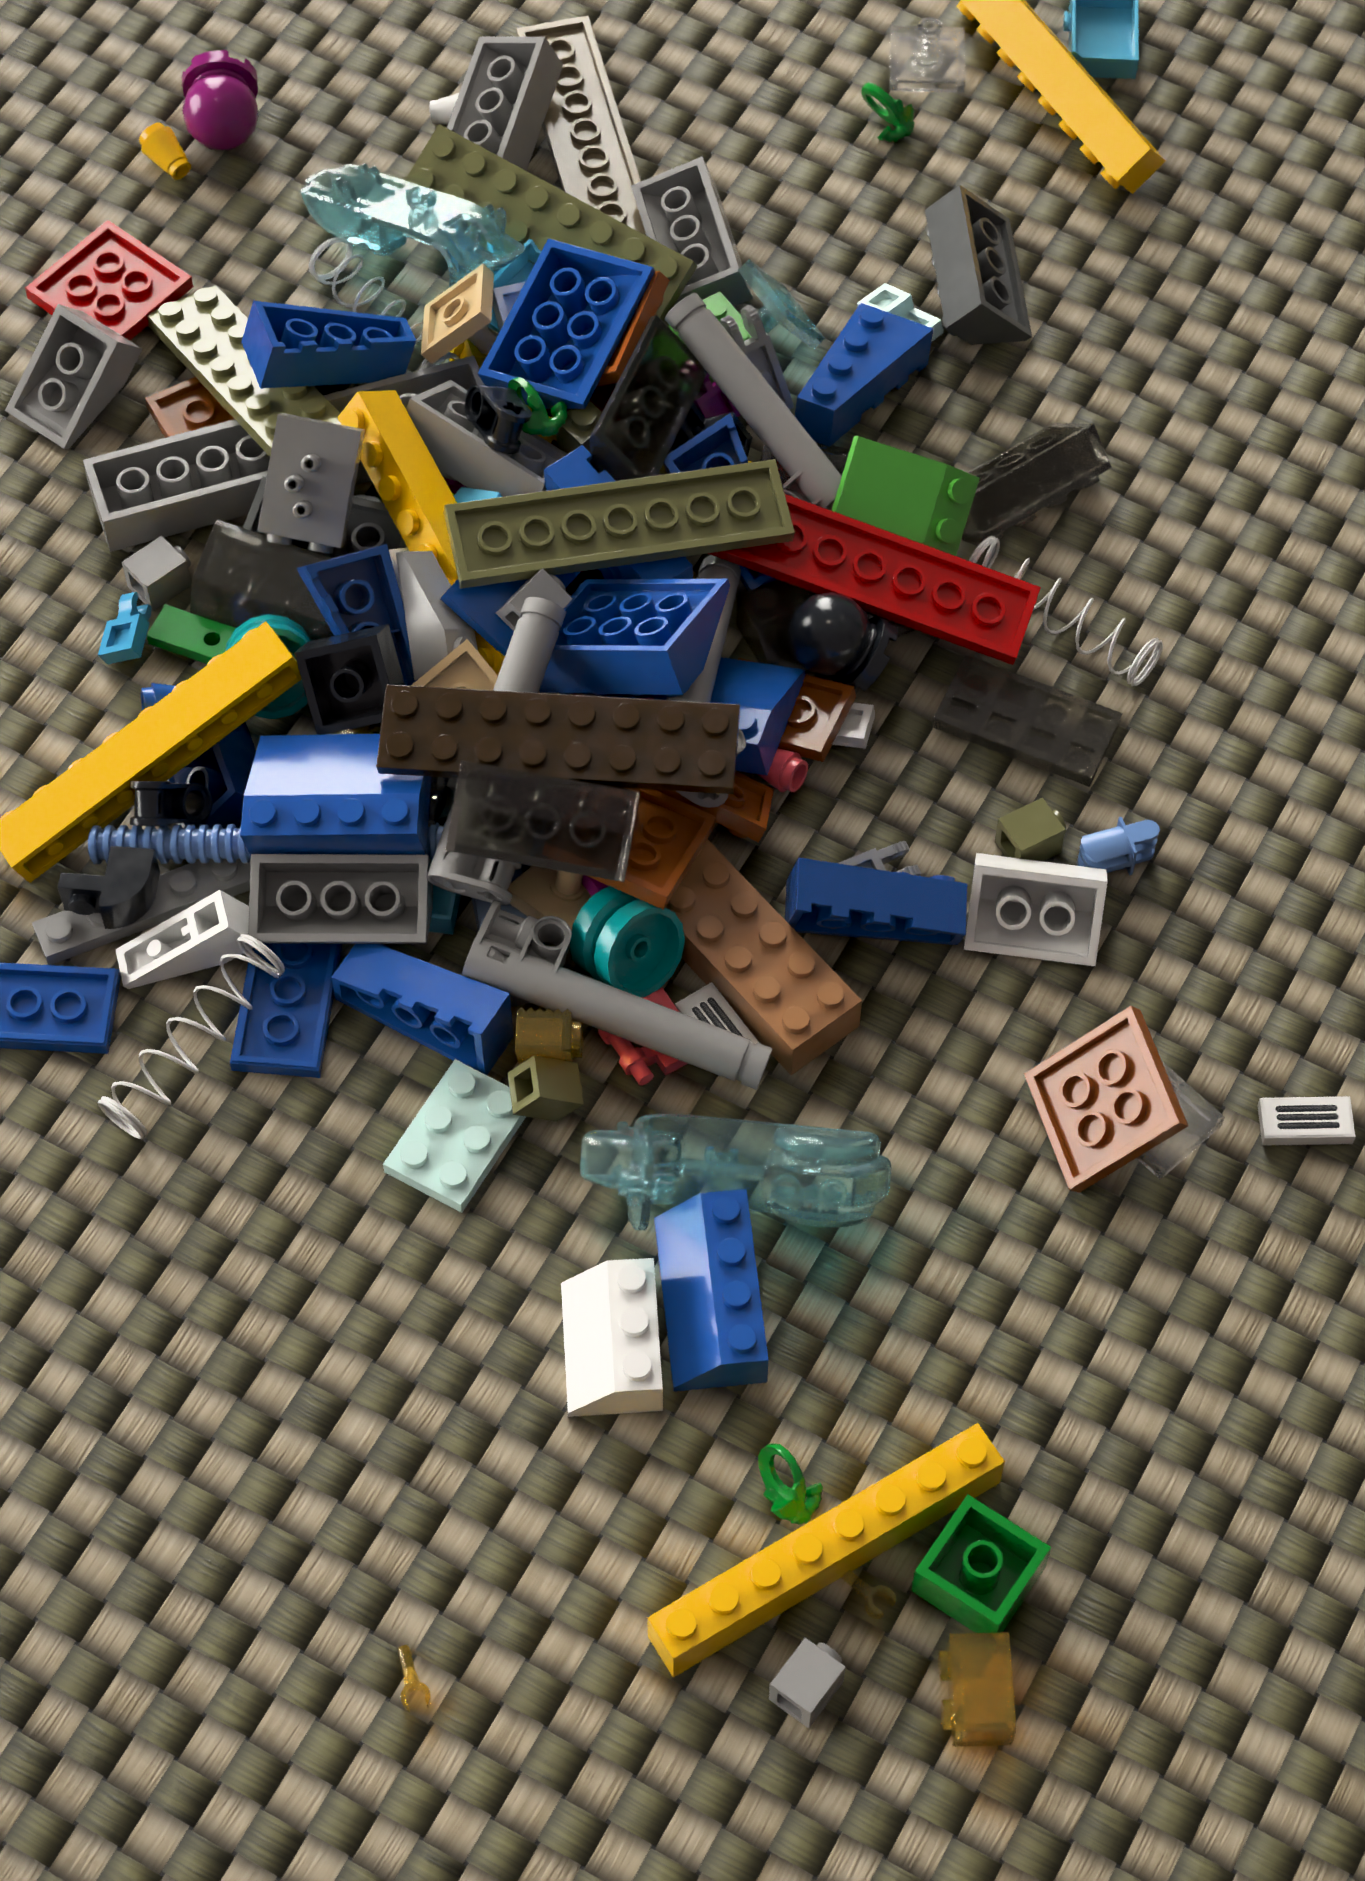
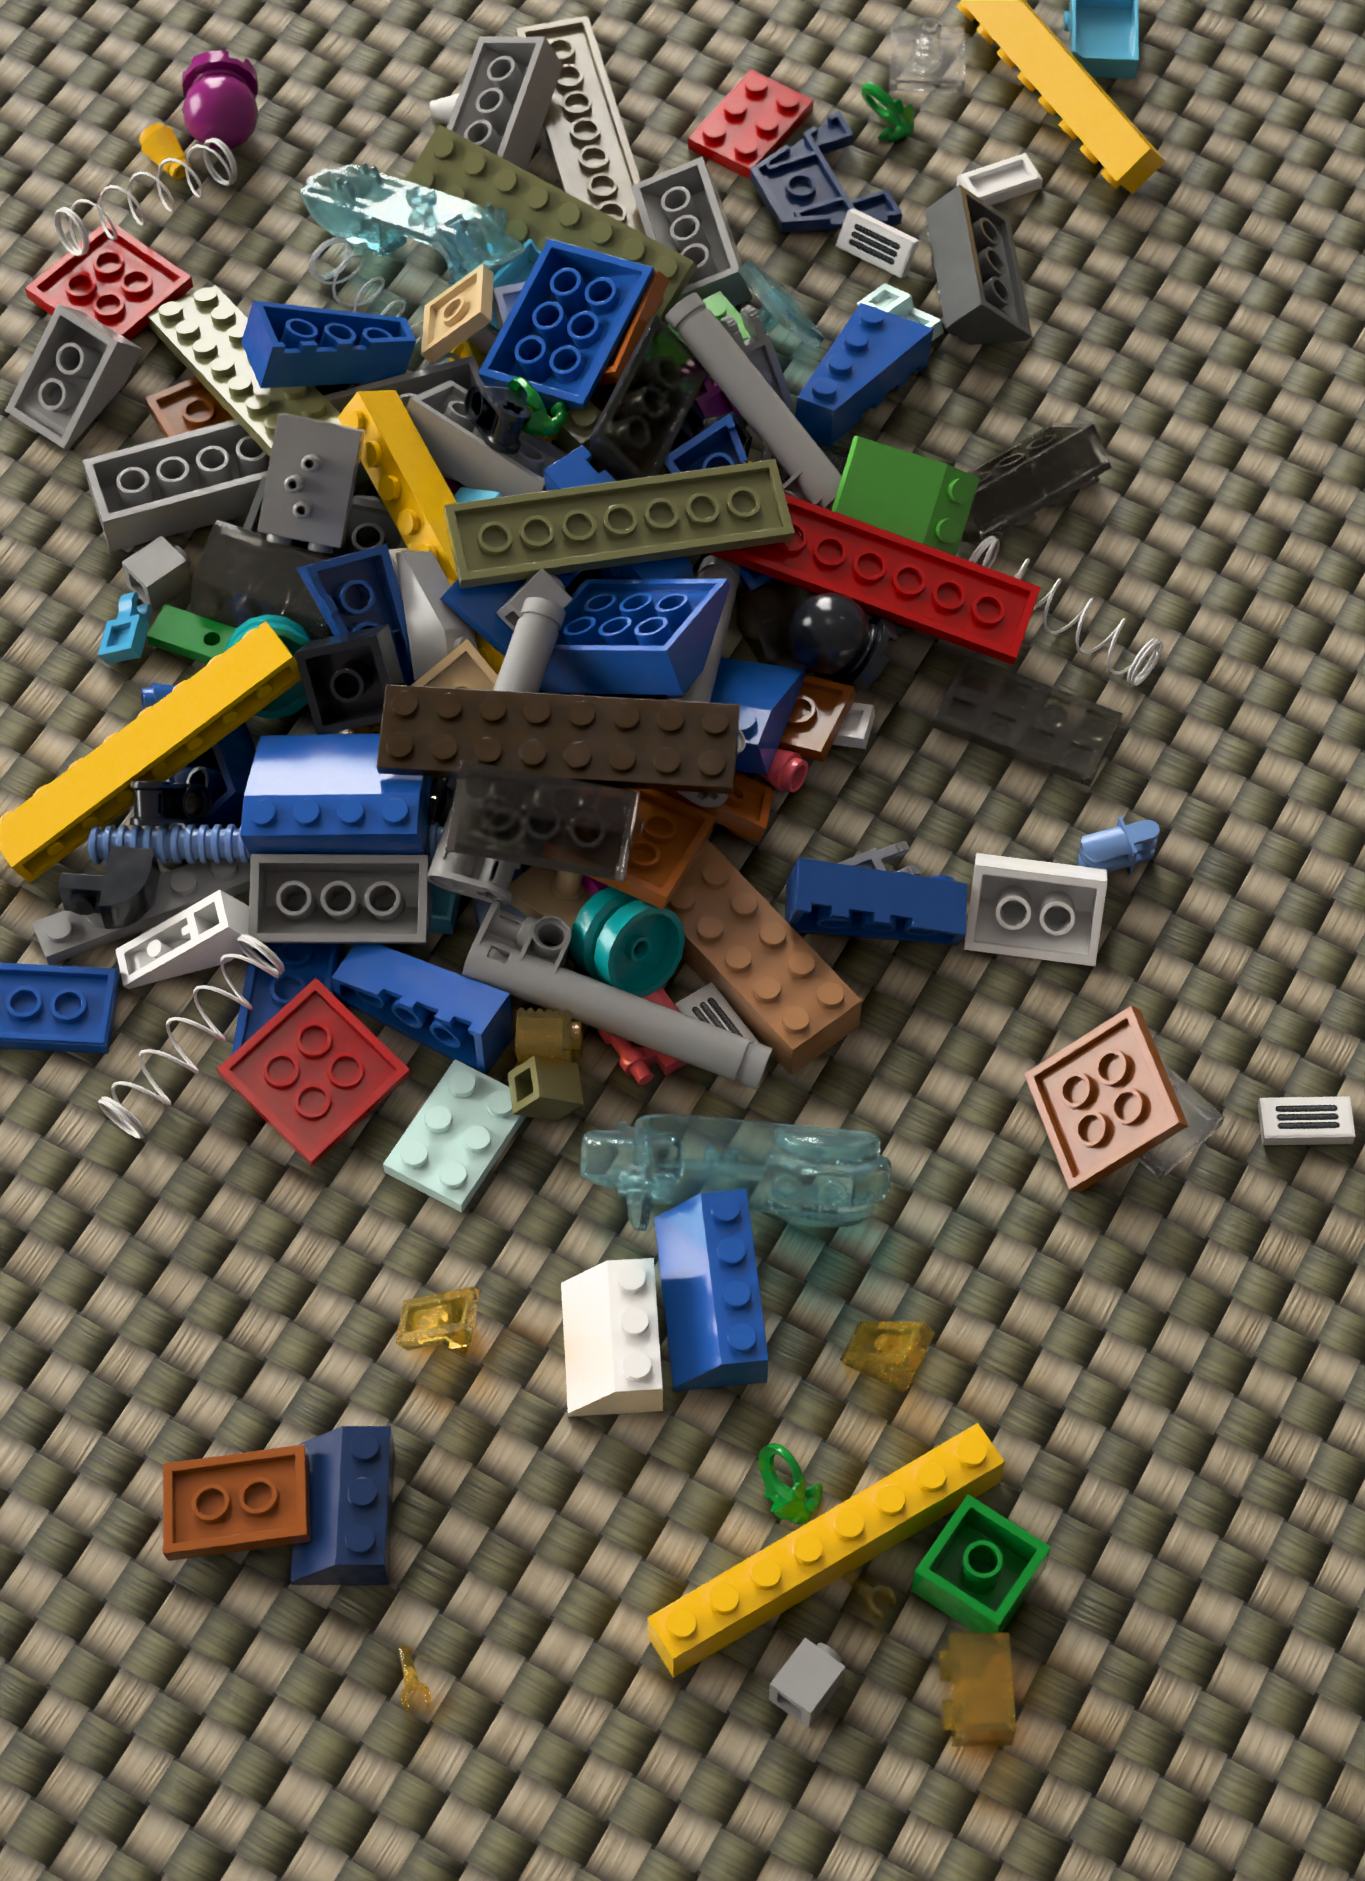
olive brick [995,797,1066,861] -> none
none -> white piece [54,137,237,257]
none -> dark orange plate [163,1444,311,1561]
none -> red plate [217,978,410,1167]
none -> dark blue slope [290,1426,395,1585]
none -> clear yellow slope [396,1286,480,1357]
none -> plate [688,69,814,180]
none -> dark blue wing [750,111,902,233]
none -> white tile [835,208,920,278]
none -> clear yellow slope [840,1321,935,1392]
none -> white tile [956,153,1043,206]

